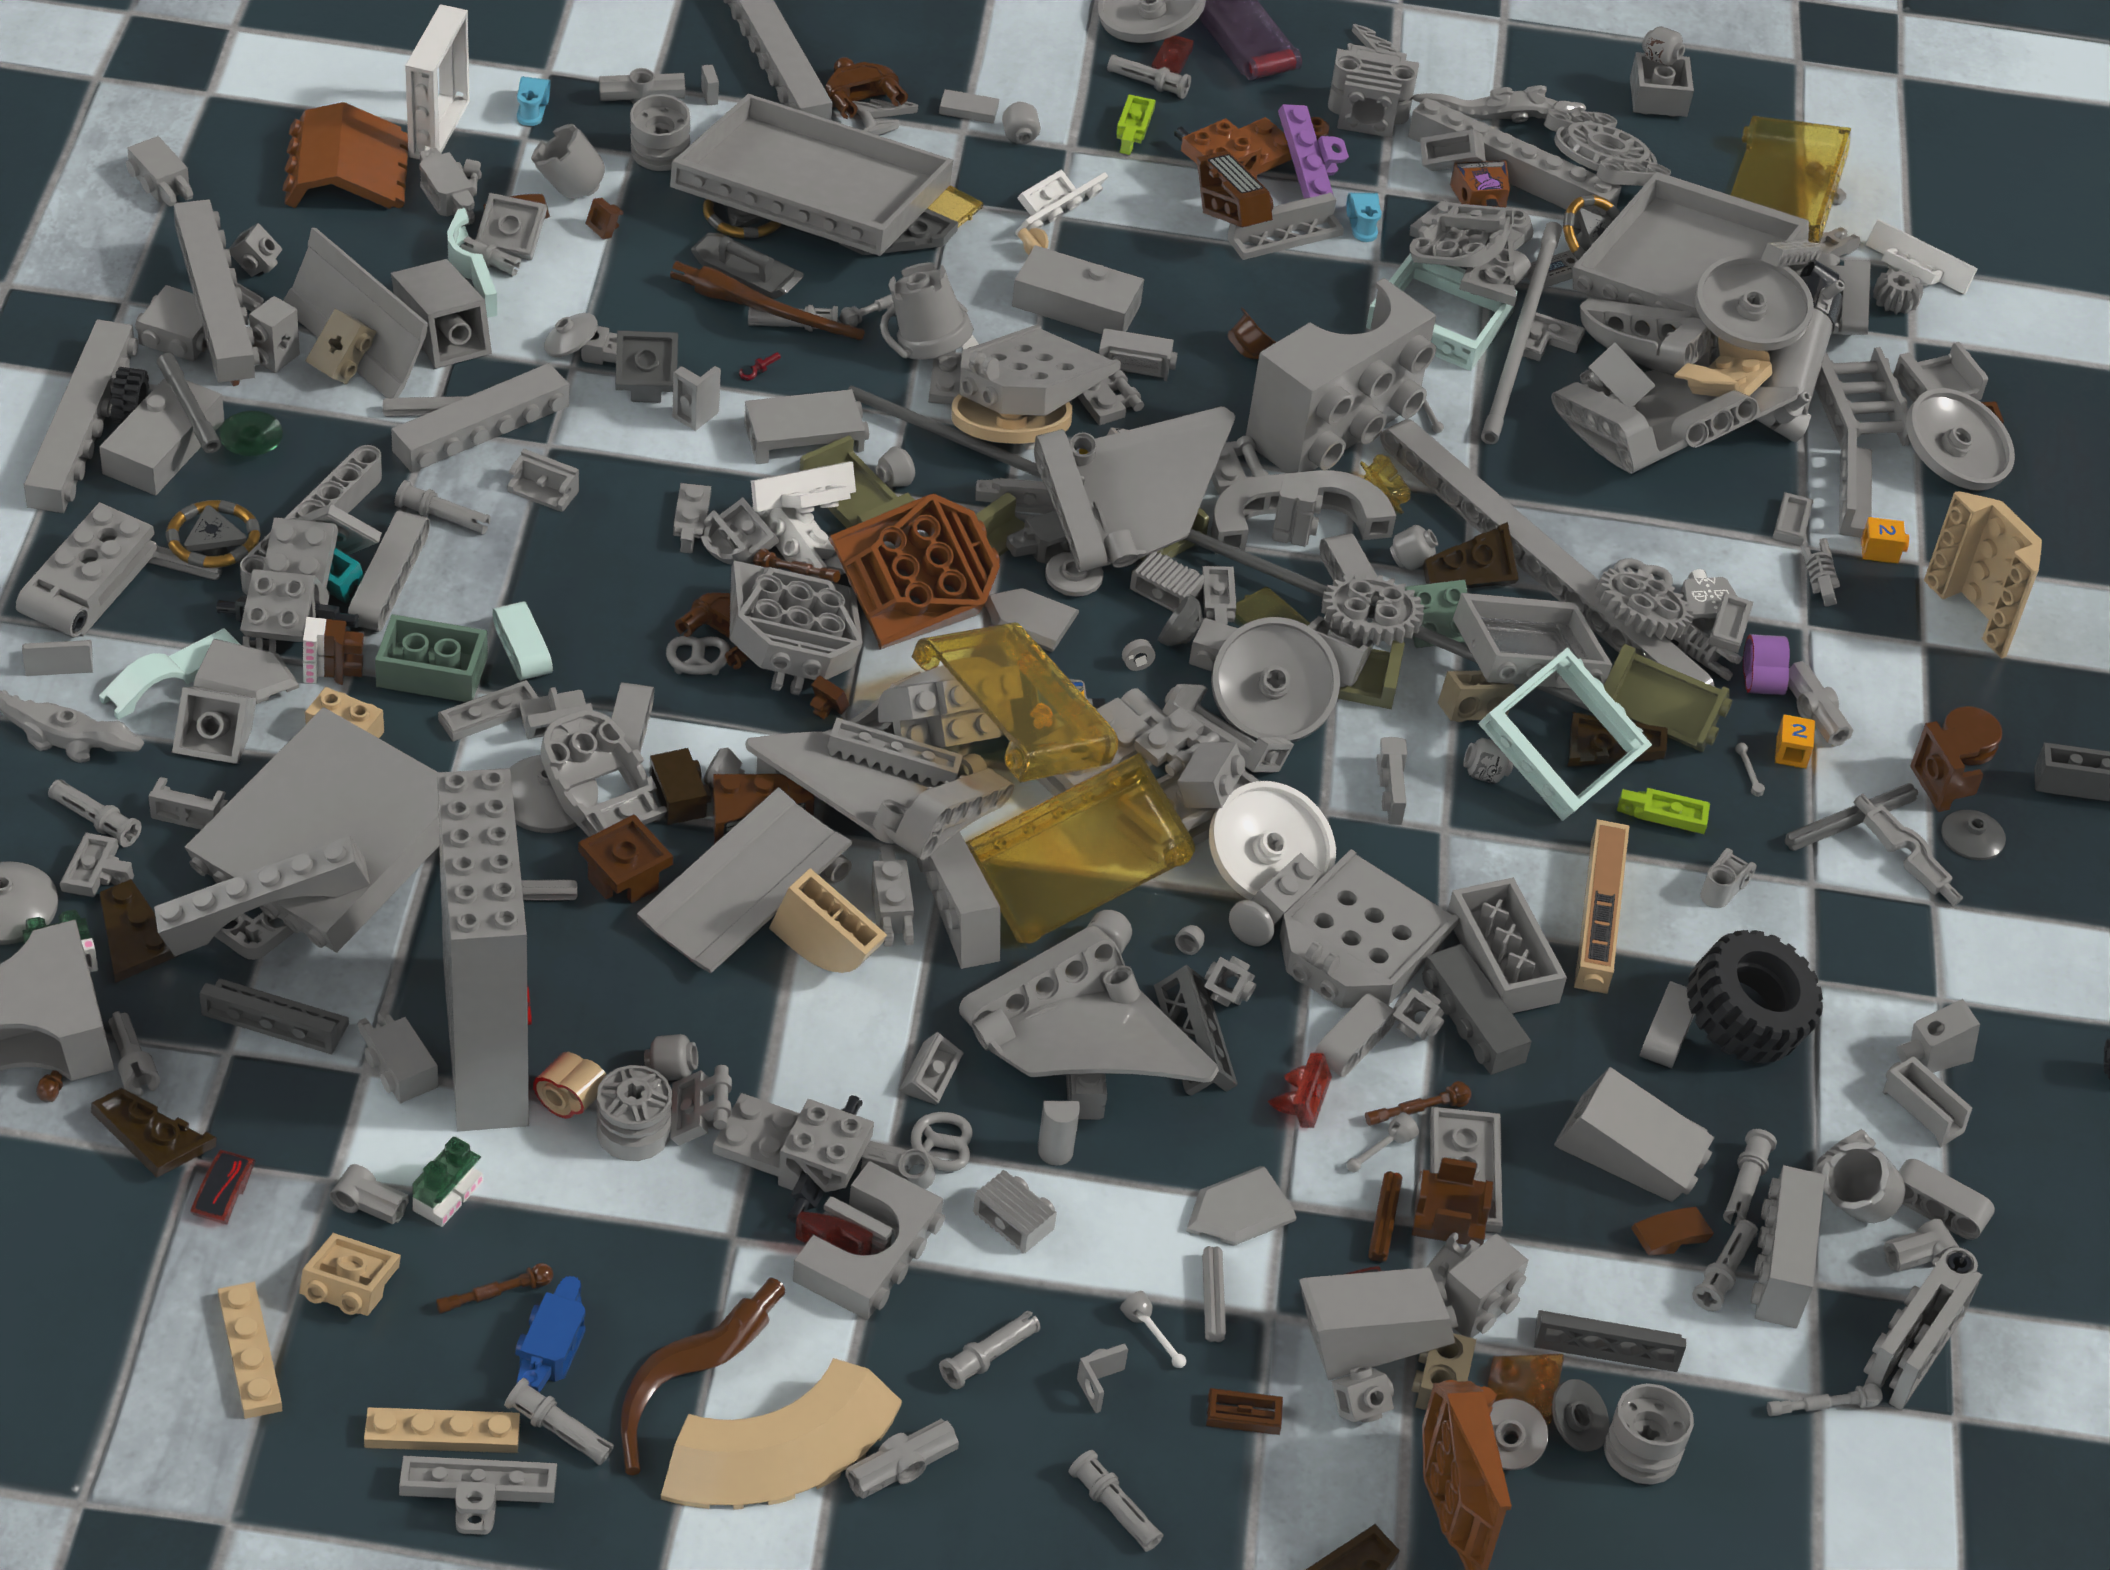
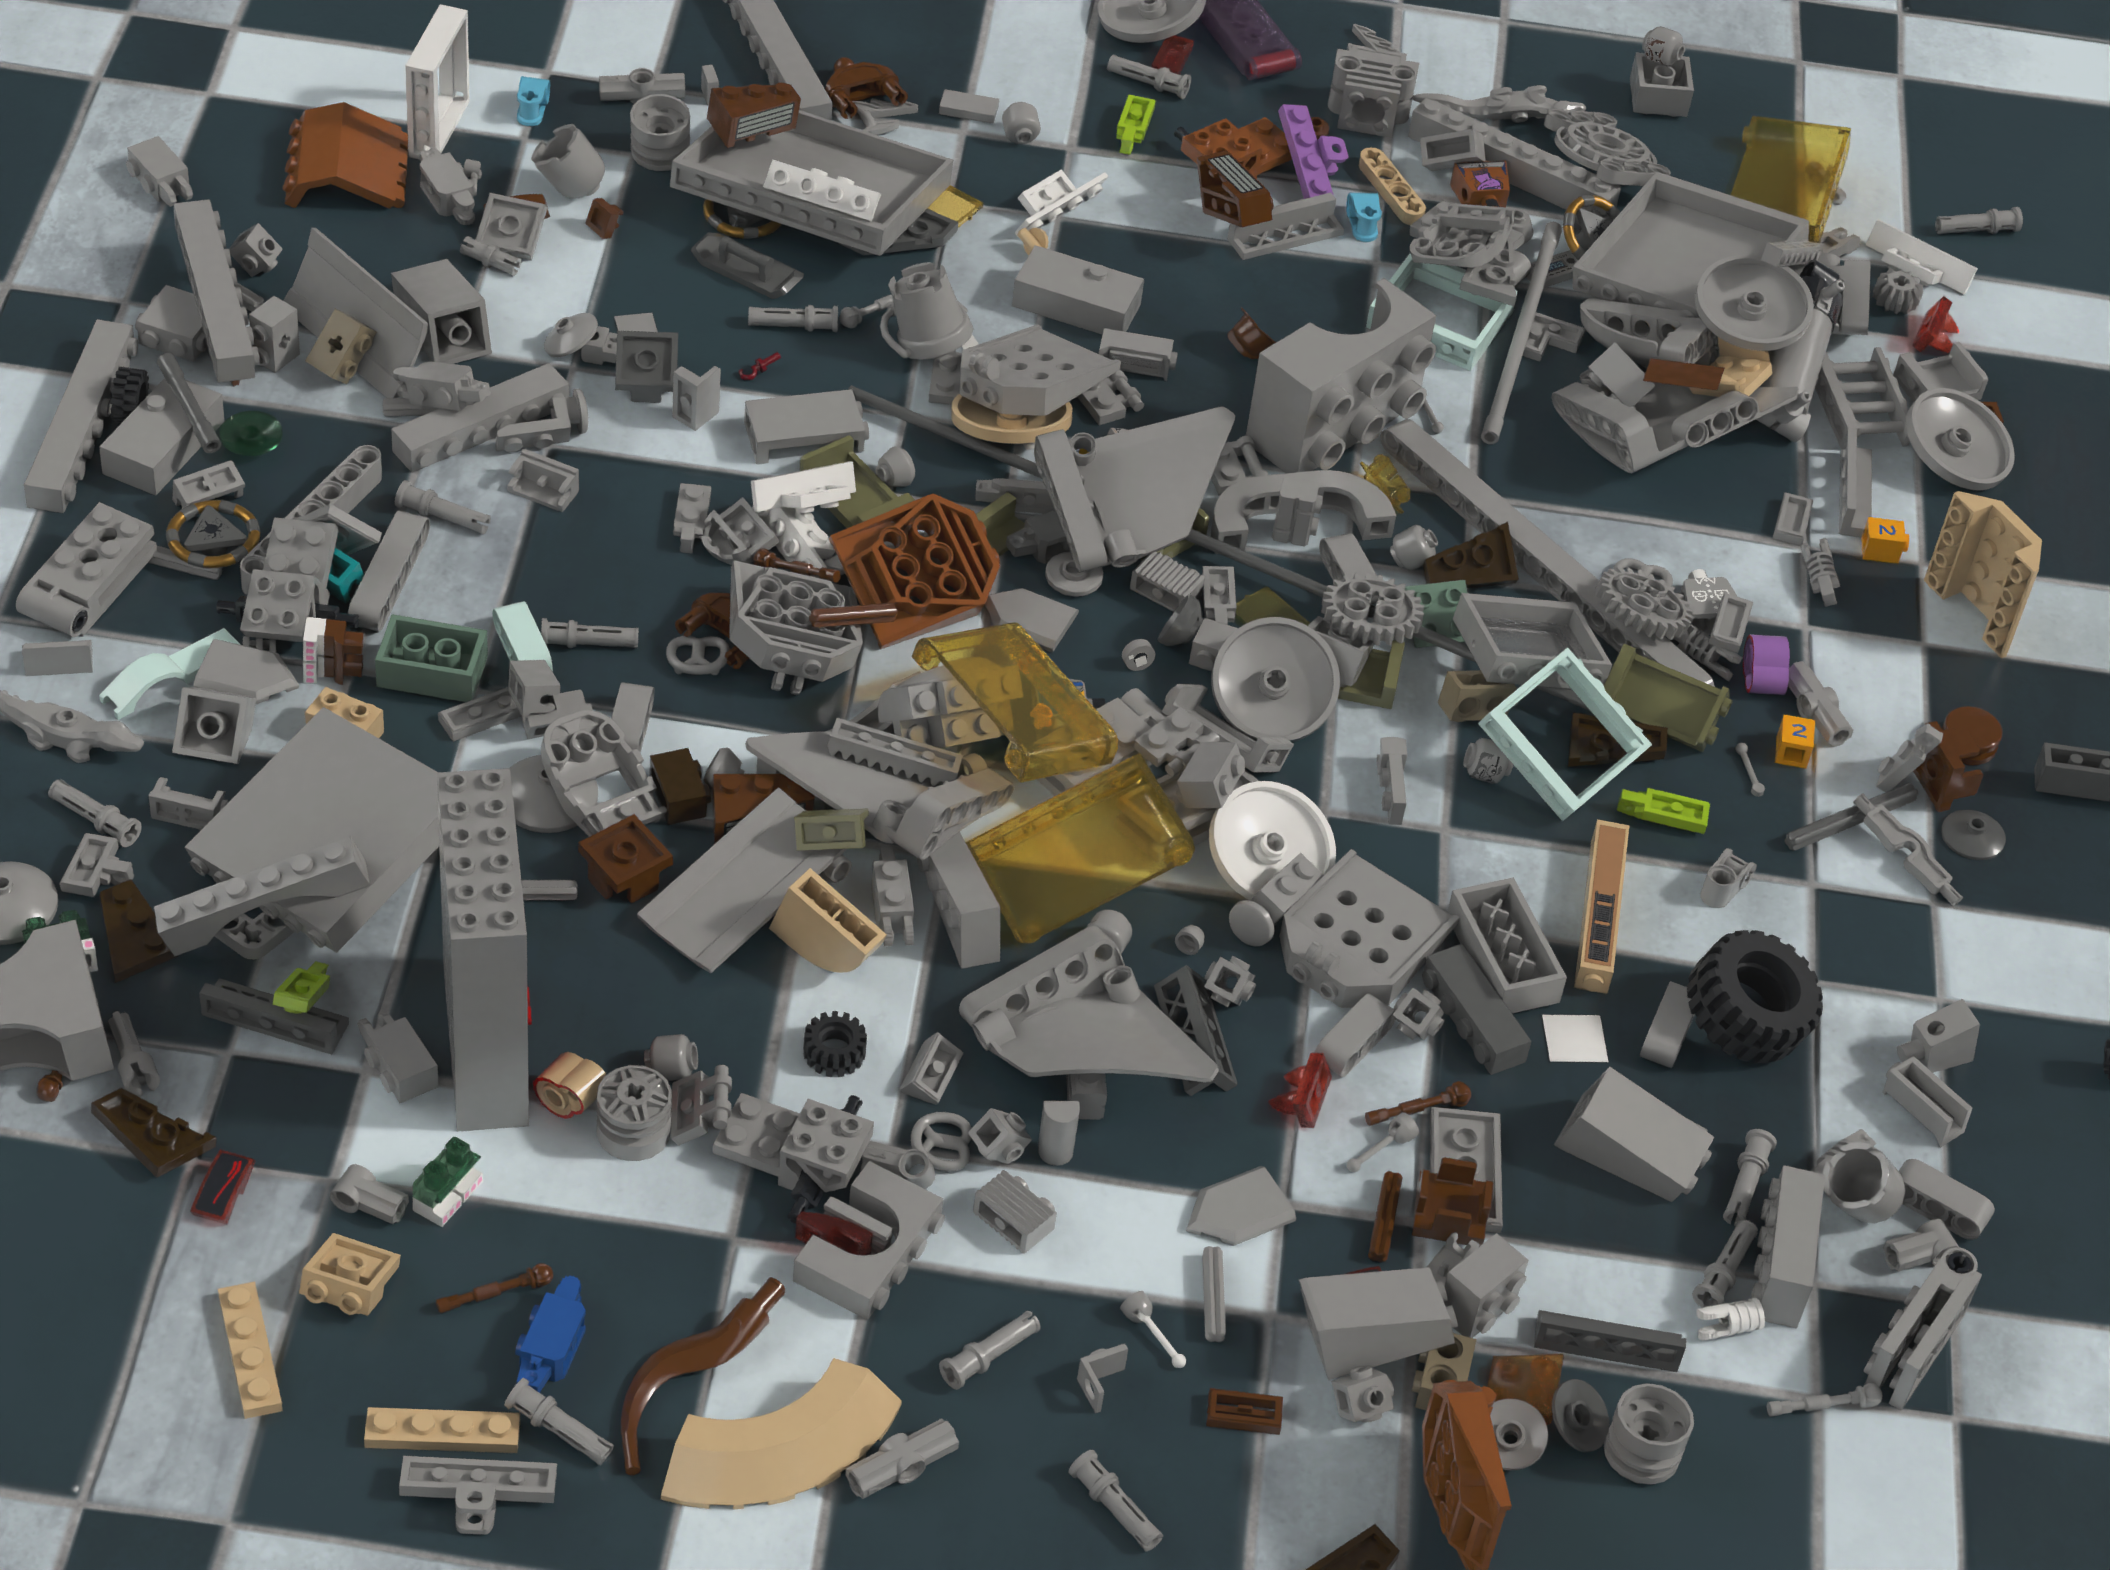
light aqua piece [447,208,497,317] -> none
reddish brown animal [670,261,865,340] -> none
reddish brown tile [810,675,850,720] -> none
reddish brown slope [1631,1207,1714,1255] -> none
none -> light grey hinge [172,460,245,509]
none -> lime hinge [272,961,330,1014]
none -> light grey hinge [392,361,491,411]
none -> light grey piece [495,389,588,452]
none -> light grey hinge [508,660,560,717]
none -> light grey pin [541,618,639,648]
none -> light grey sticker [614,313,658,332]
none -> reddish brown wedge [707,83,801,148]
none -> white bracket [763,159,881,222]
none -> olive panel [794,808,869,851]
none -> black tyre [803,1011,867,1077]
none -> reddish brown axle [809,603,898,628]
none -> light grey brick [968,1108,1032,1164]
none -> tan beam [1359,147,1426,225]
none -> white sticker [1542,1015,1608,1062]
none -> reddish brown sticker [1643,358,1725,391]
none -> white hinge [1697,1297,1765,1341]
none -> light grey hinge [1876,724,1943,792]
none -> clear red tile [1912,296,1959,353]
none -> light grey pin [1935,207,2023,234]

